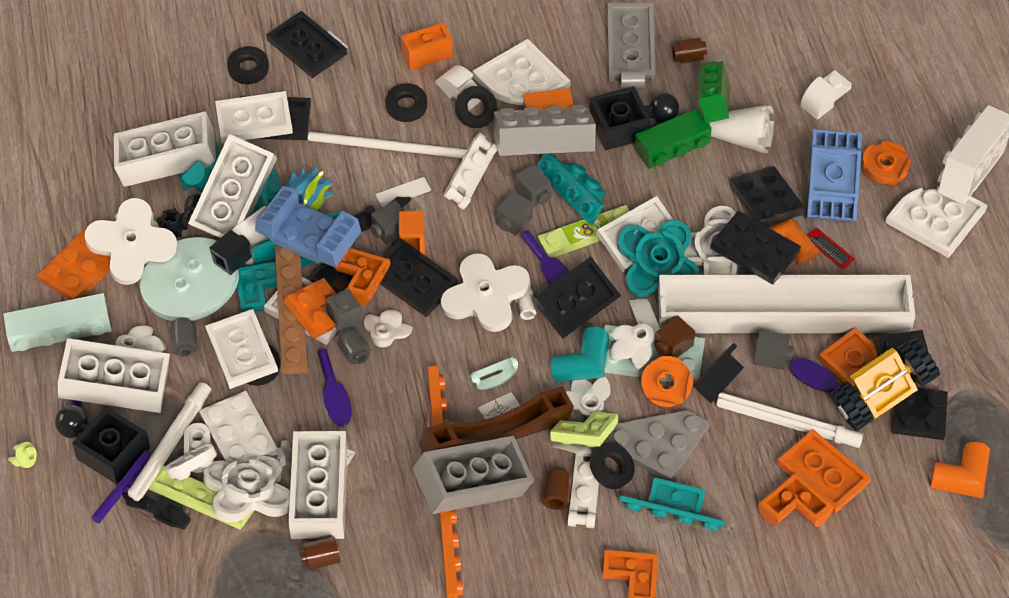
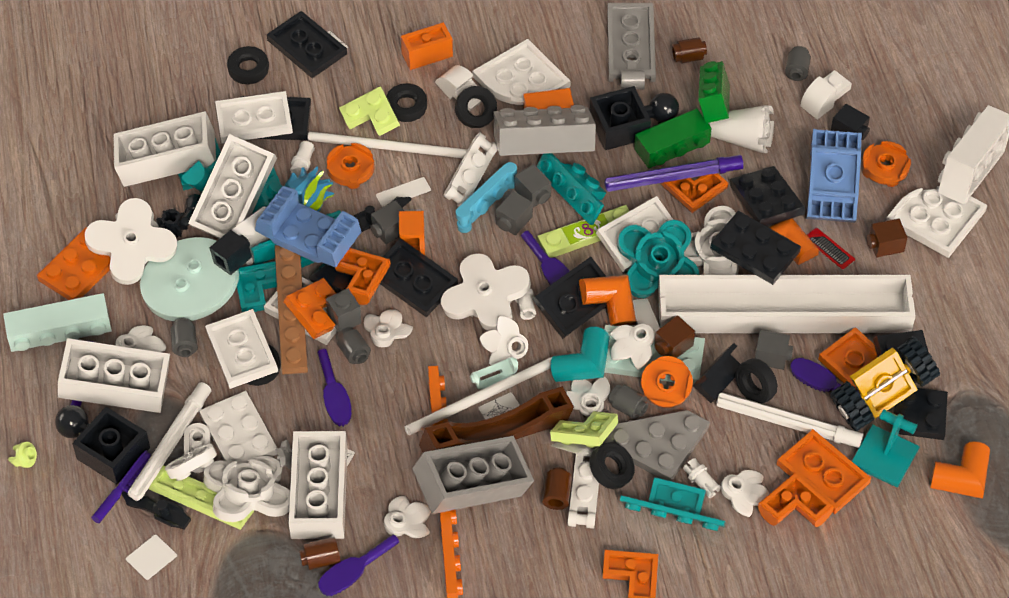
none -> white sticker [126,535,177,580]
none -> white pin [290,141,315,177]
none -> dark purple piece [318,534,399,596]
none -> orange plate [327,143,375,189]
none -> yellowish green plate [339,86,400,136]
none -> white plate [383,496,431,538]
none -> white piece [405,357,552,436]
none -> medium azure plate [456,162,517,233]
none -> white plate [480,316,528,365]
none -> orange brick [579,275,636,326]
none -> dark purple axle [605,155,744,192]
none -> dark grey brick [608,385,648,419]
none -> orange brick [660,173,728,213]
none -> white pin [683,458,721,498]
none -> white plate [721,470,770,517]
none -> black tyre [735,358,778,404]
none -> dark grey brick [785,46,811,81]
none -> black brick [831,104,870,140]
none -> teal plate [852,409,920,488]
none -> reddish brown brick [867,218,908,258]

